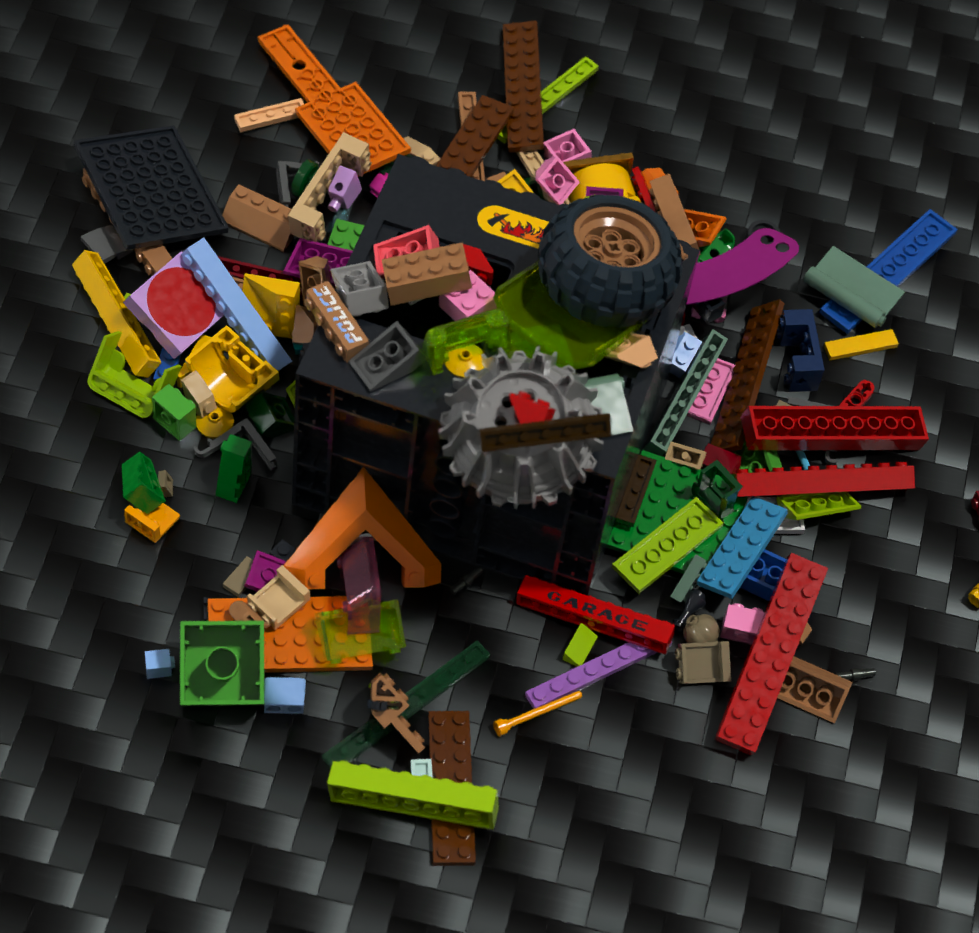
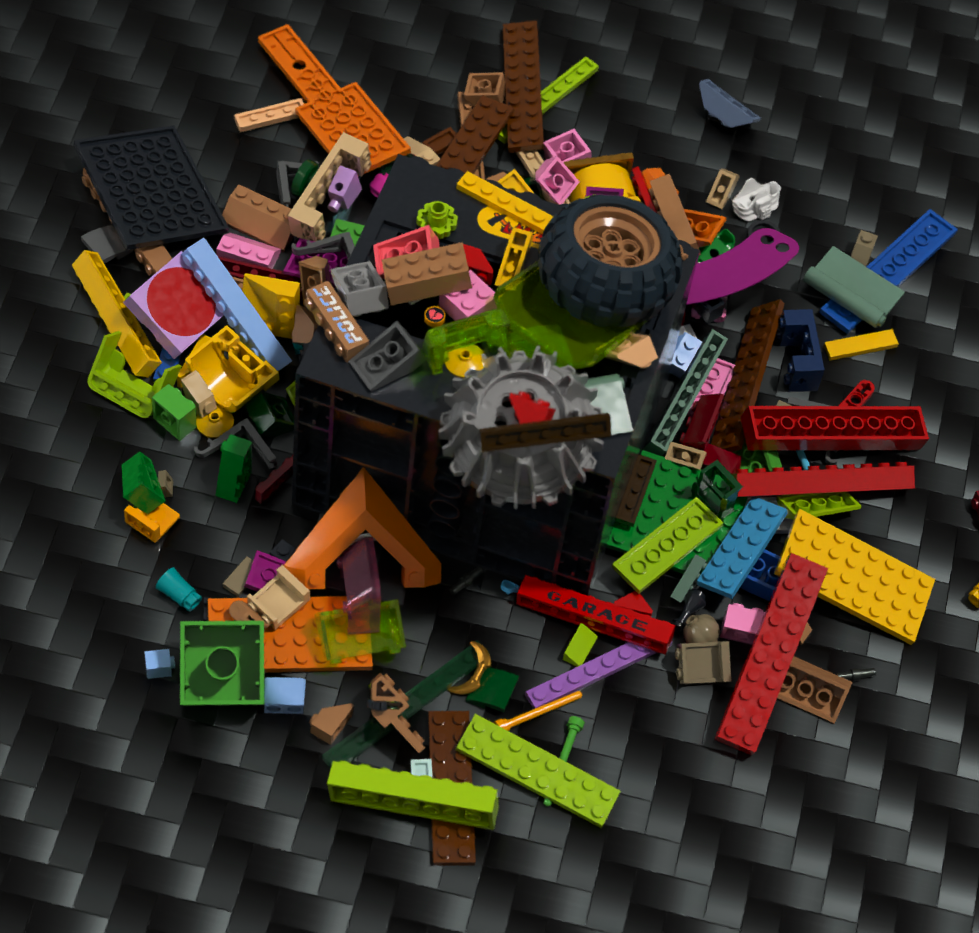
none -> teal plant [155,567,202,612]
none -> bright pink slope [216,233,281,269]
none -> dark red plate [255,456,293,504]
none -> dark grey hinge [292,232,355,260]
none -> medium nougat slope [310,703,354,745]
none -> lime plant [416,201,458,239]
none -> reddish brown tile [422,127,456,155]
none -> tile [424,306,445,327]
none -> pearl gold piece [447,641,491,695]
none -> yellow plate [456,171,554,234]
none -> lime plate [456,714,621,828]
none -> medium nougat slope [464,73,506,105]
none -> dark green slope [466,668,519,713]
none -> yellow slope [495,227,534,291]
none -> dark azure piece [500,580,520,595]
none -> bright green piece [544,716,585,806]
none -> red slope [614,591,653,617]
none -> dark red slope [679,393,724,451]
none -> sand blue wedge [699,79,761,127]
none -> tan slope [706,169,740,209]
none -> white piece [732,178,781,221]
none -> yellow plate [774,509,935,645]
none -> dark tan slope [851,230,878,267]

